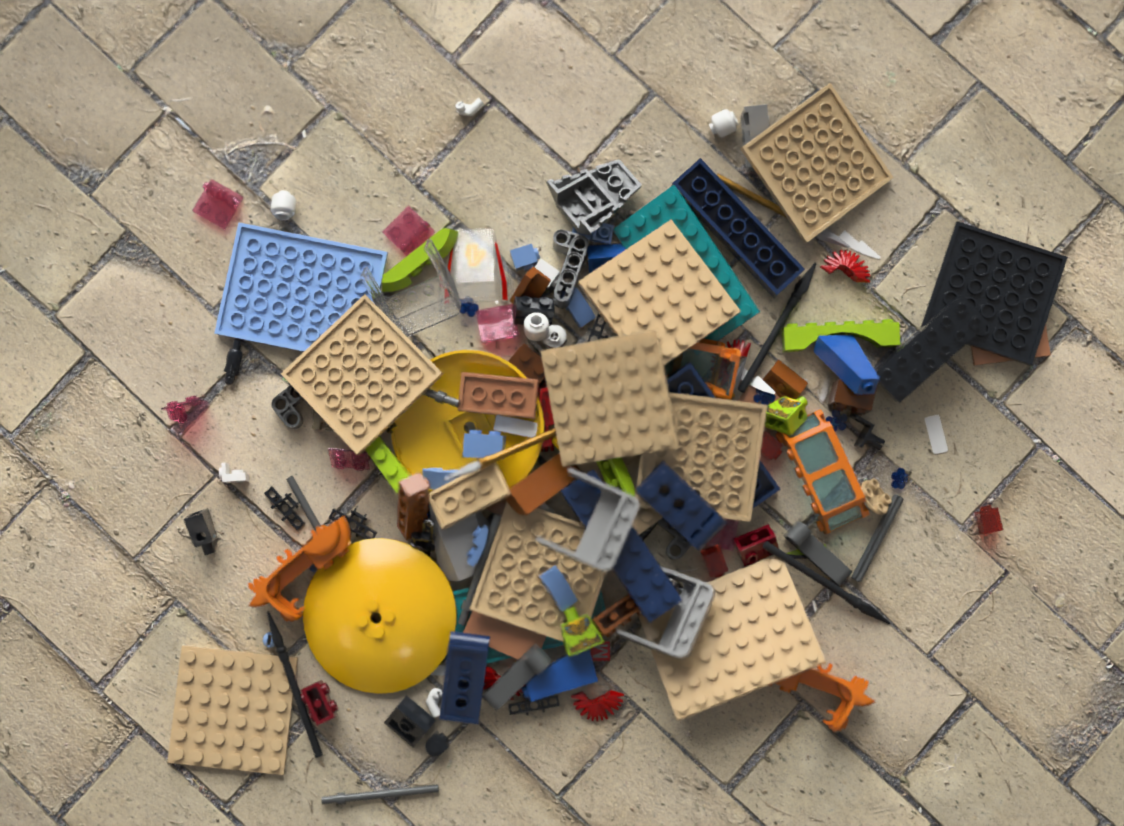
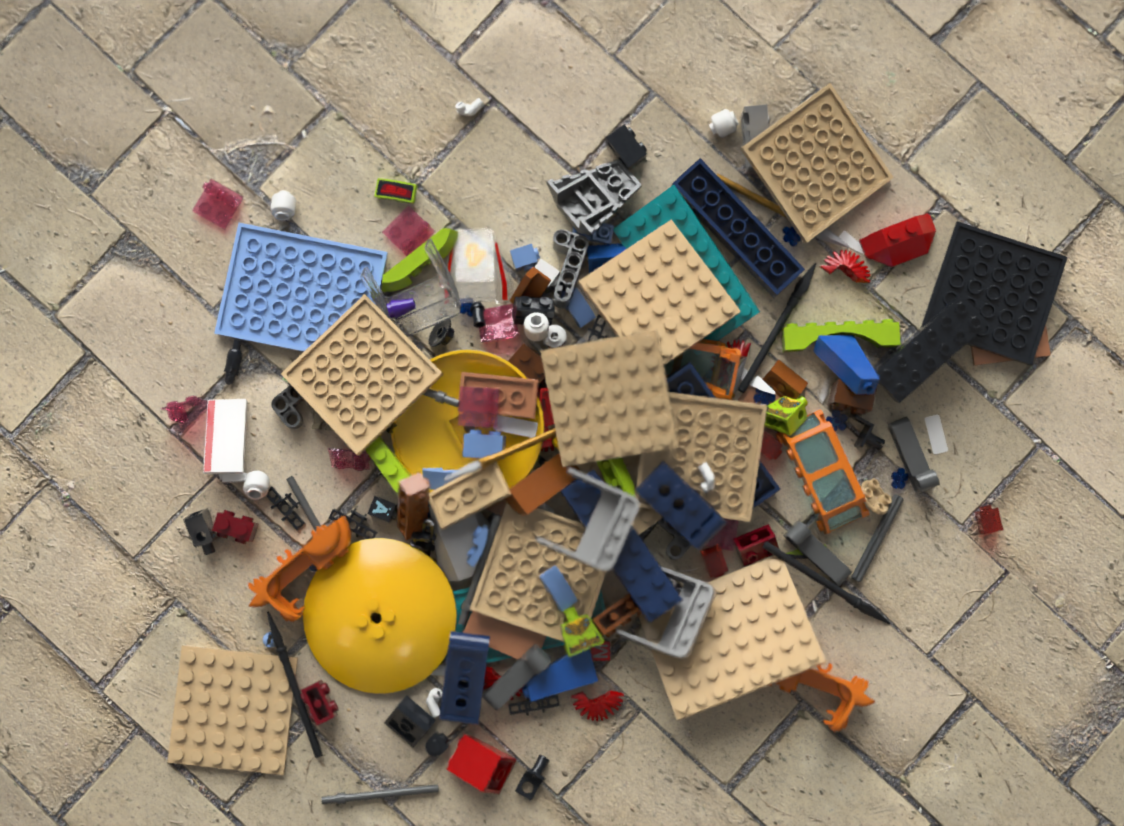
none -> white tile [203,399,247,474]
none -> dark red brick [212,510,259,544]
none -> white head [243,471,270,500]
none -> black brick [367,496,398,522]
none -> slope [374,178,418,204]
none -> dark purple cone [387,298,416,319]
none -> black piece [429,316,454,347]
none -> red slope [446,734,517,794]
none -> clear pink hinge [458,387,499,428]
none -> black pin [470,302,486,328]
none -> black bracket [515,754,550,801]
none -> black brick [605,124,647,171]
none -> white arm [698,463,715,493]
none -> clear blue plant [782,227,801,247]
none -> red wedge [859,213,936,267]
none -> dark grey beam [888,416,940,493]

